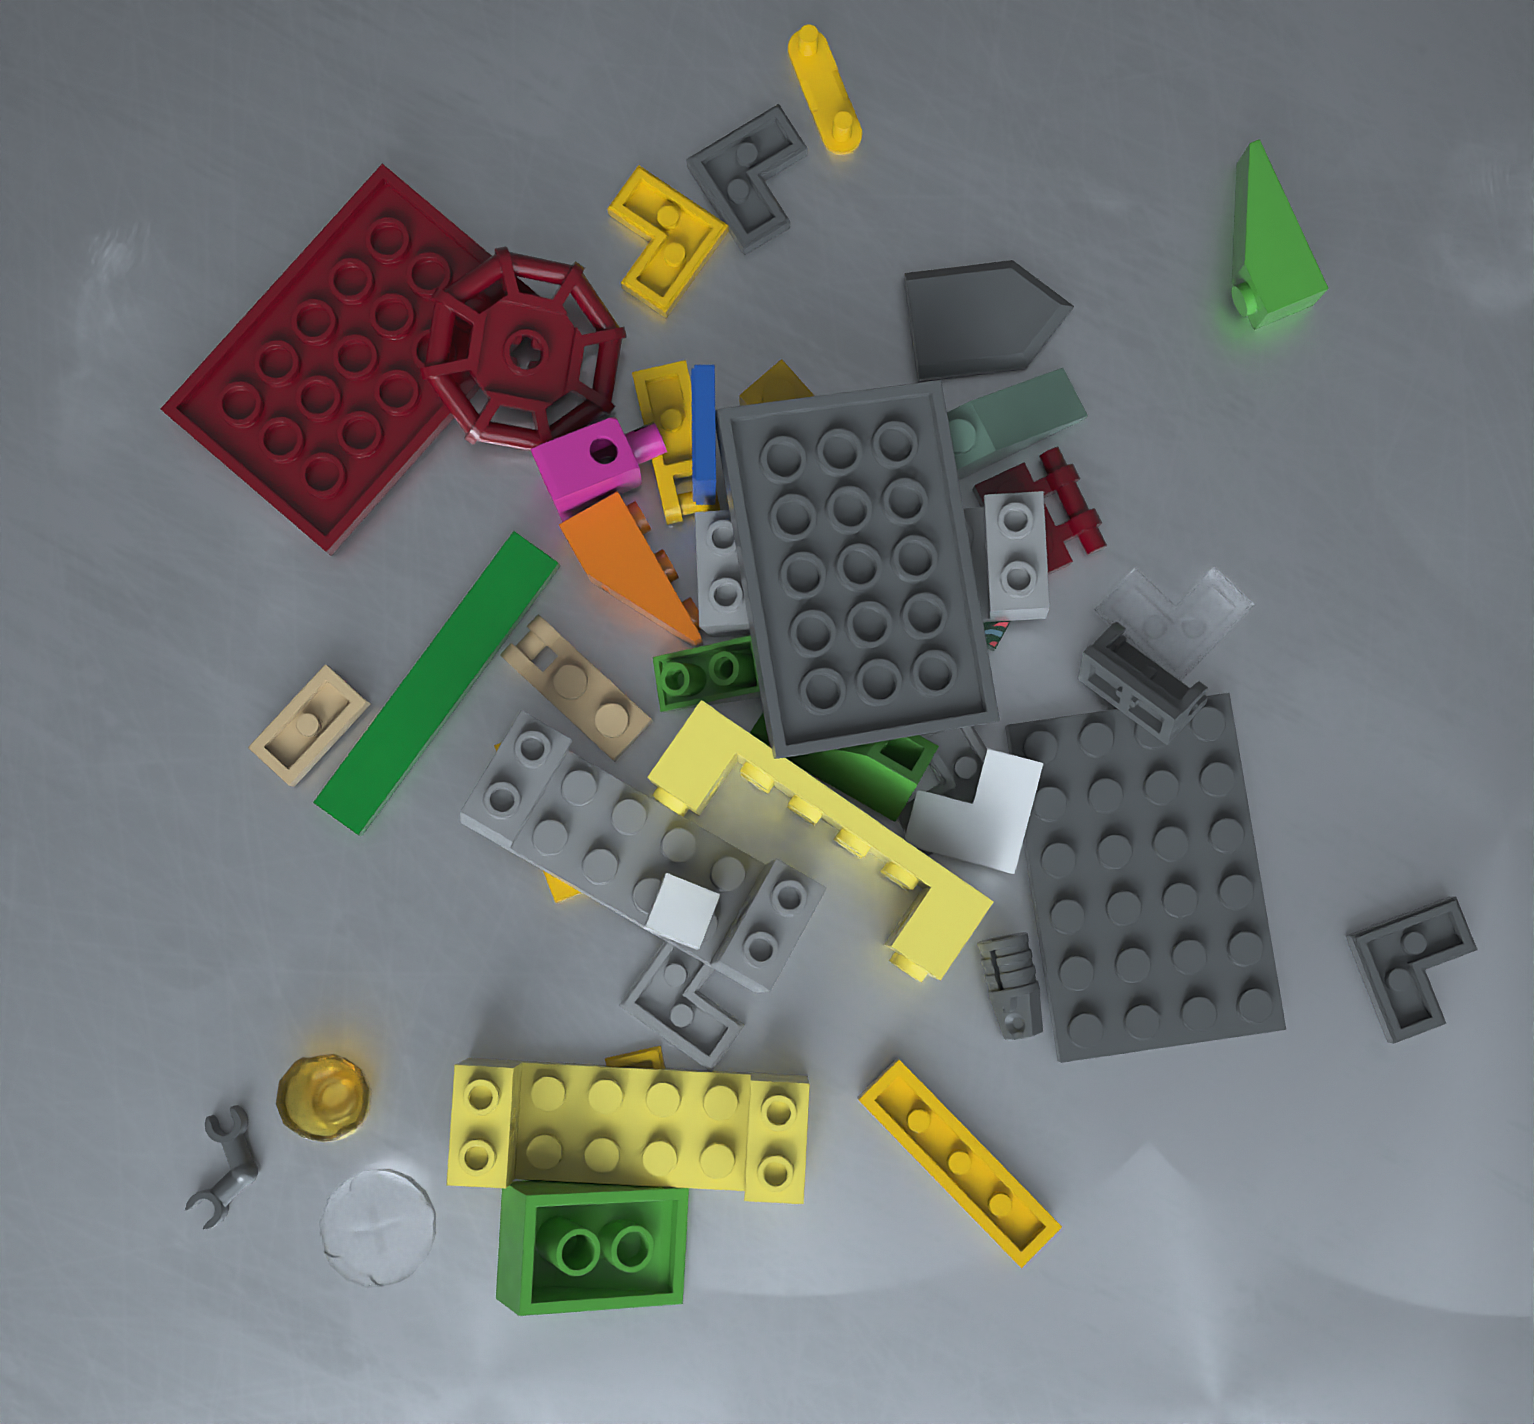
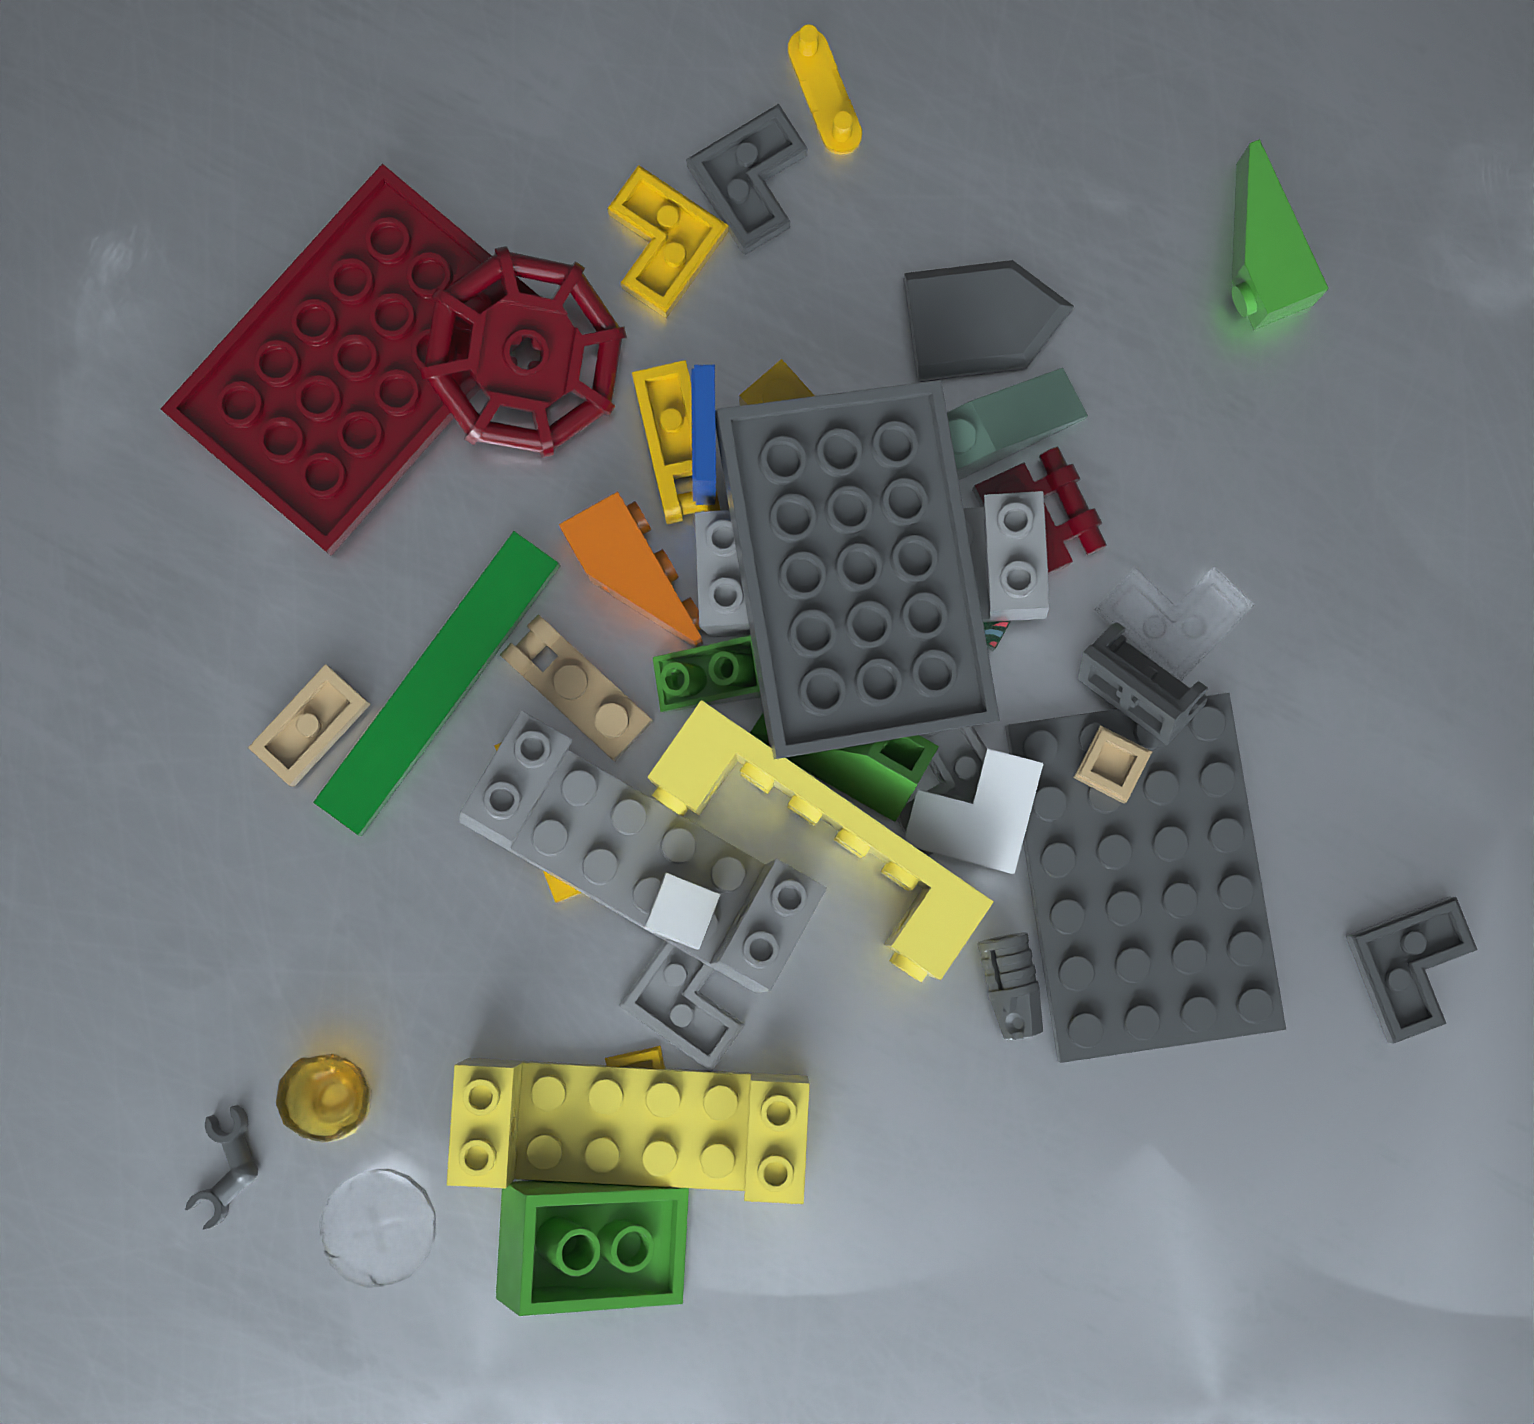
dark pink torso [530,417,667,522] -> none
yellow plate [857,1058,1062,1268] -> none
none -> tan tile [1073,726,1152,804]

